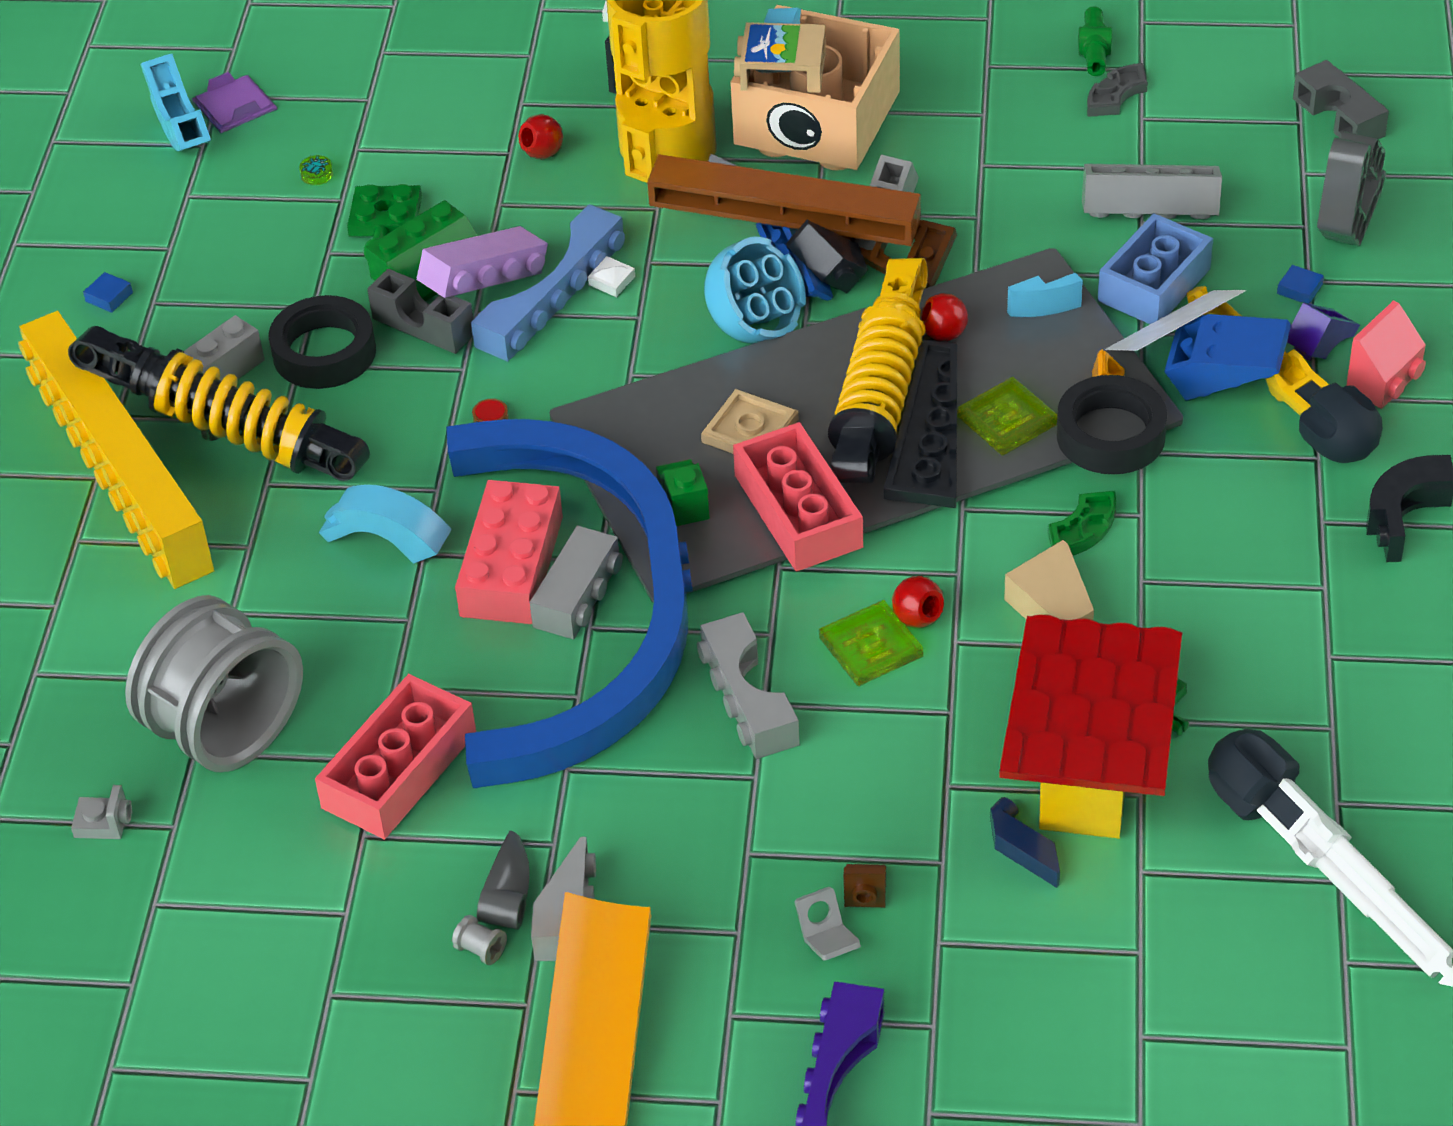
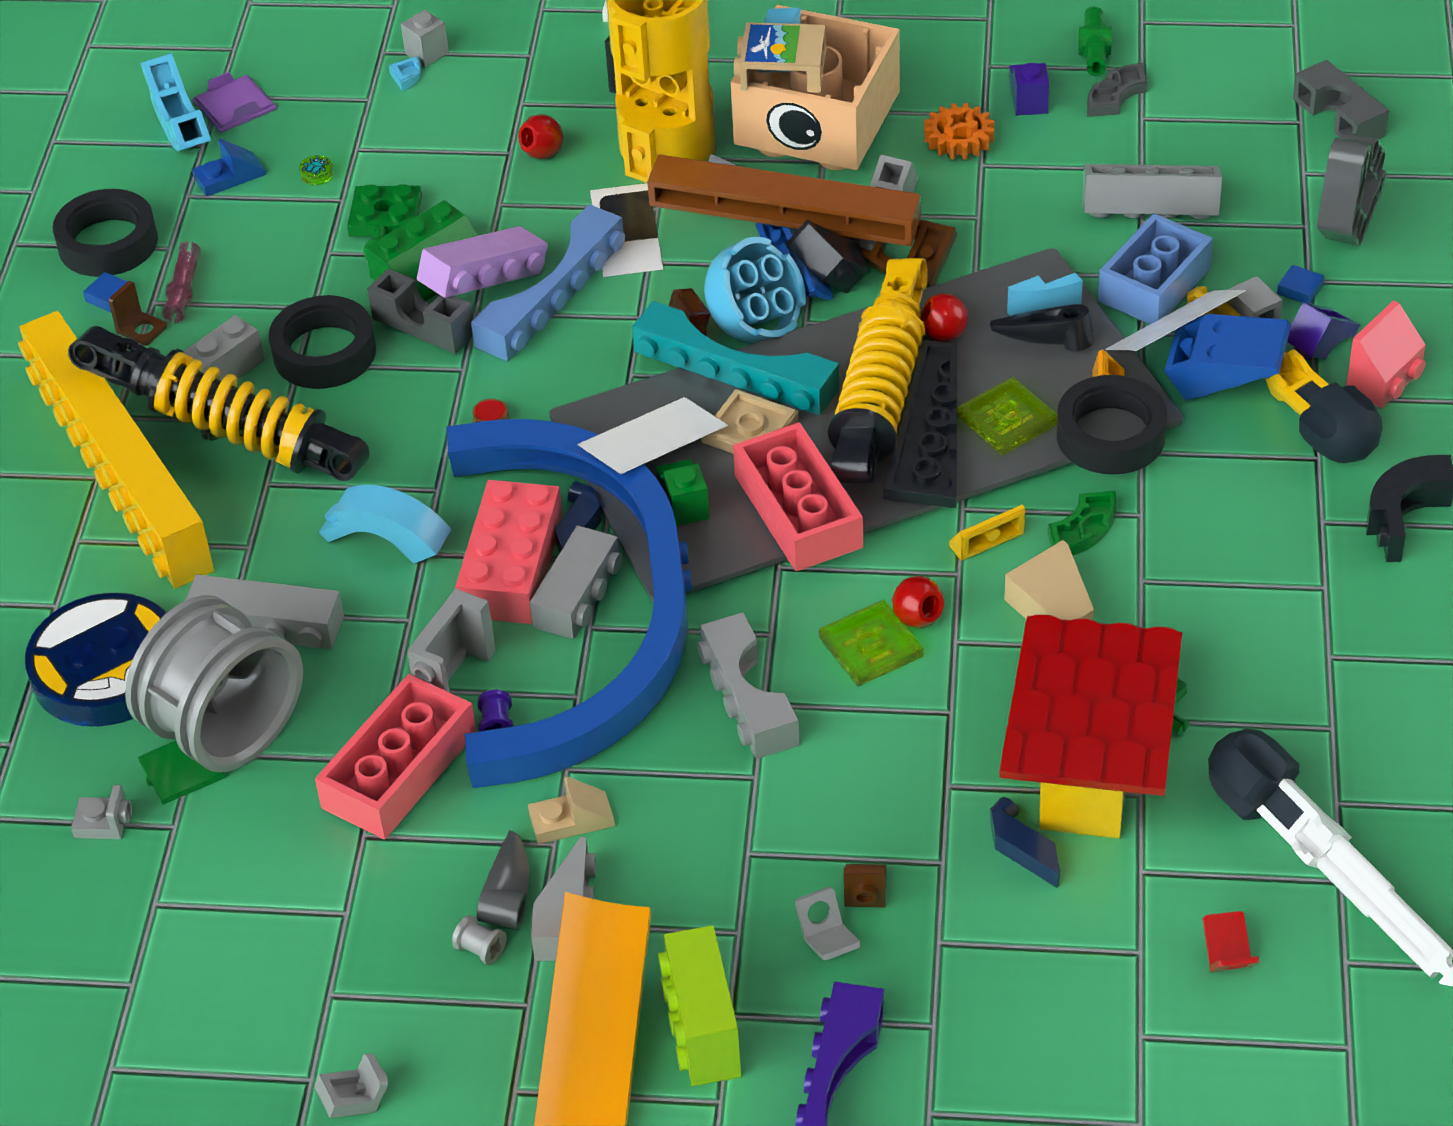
white tile [588,256,635,297] -> none
none -> piece [25,593,166,727]
none -> black tyre [53,189,158,277]
none -> reddish brown bracket [109,281,167,346]
none -> green piece [138,741,226,805]
none -> clear pink pin [162,241,201,323]
none -> light grey brick [185,575,344,649]
none -> blue slope [192,139,266,197]
none -> light grey bracket [314,1053,388,1118]
none -> medium azure tile [389,56,422,91]
none -> light grey brick [401,10,449,67]
none -> light grey panel [407,589,496,693]
none -> dark purple bush [477,689,514,732]
none -> tan slope [528,777,615,844]
none -> dark blue piece [555,481,602,552]
none -> white sticker [577,397,728,474]
none -> sticker [590,183,664,277]
none -> teal arch [632,301,839,416]
none -> lime brick [658,925,741,1087]
none -> clear red piece [669,288,711,336]
none -> orange gear [924,103,994,160]
none -> yellow slope [949,505,1025,561]
none -> black piece [990,304,1095,351]
none -> dark purple arch [1009,63,1049,116]
none -> red bracket [1202,911,1260,972]
none -> light grey brick [1227,276,1282,319]

